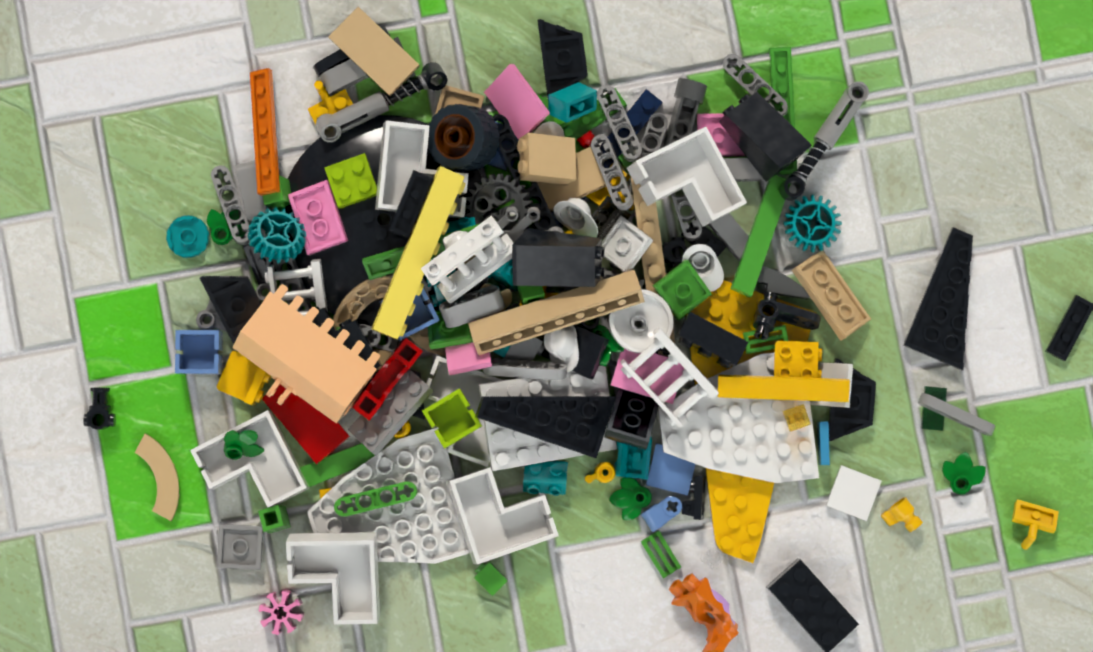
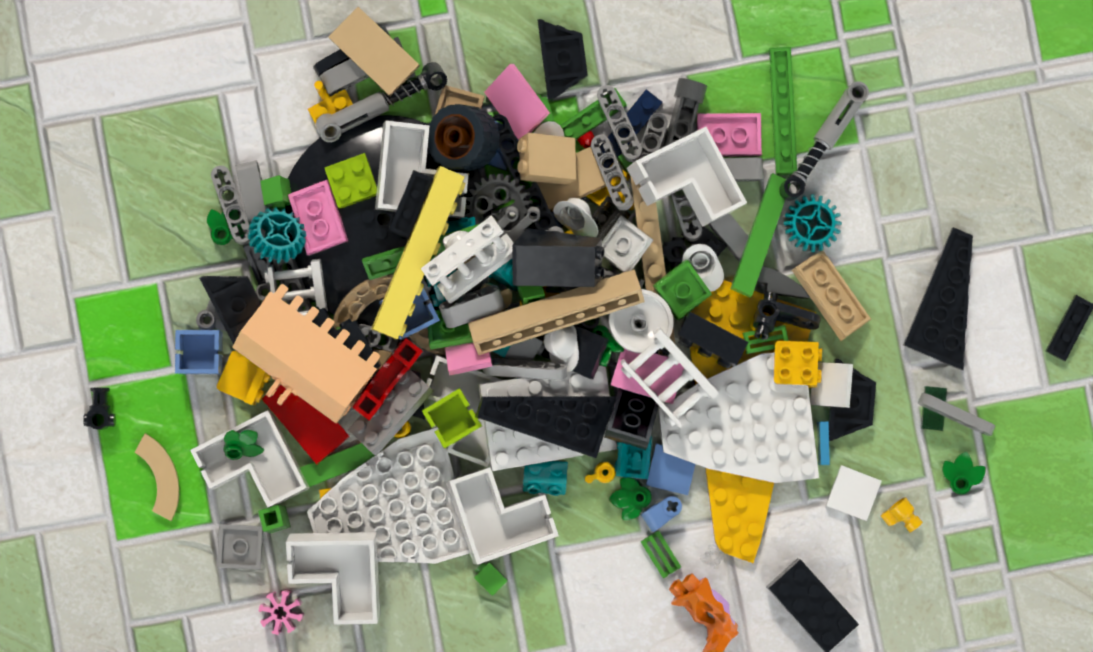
teal tile [166,215,210,258] -> none
orange tile [250,68,280,196] -> none
bright green beam [334,481,417,517] -> none
teal brick [548,82,597,123] -> none
black hinge [682,476,706,520] -> none
yellow tile [717,374,850,402] -> none
black slope [719,92,812,182] -> none
light grey beam [723,54,788,116] -> none
clear yellow tile [782,404,811,432] -> none
yellow plate [1012,499,1059,550] -> none

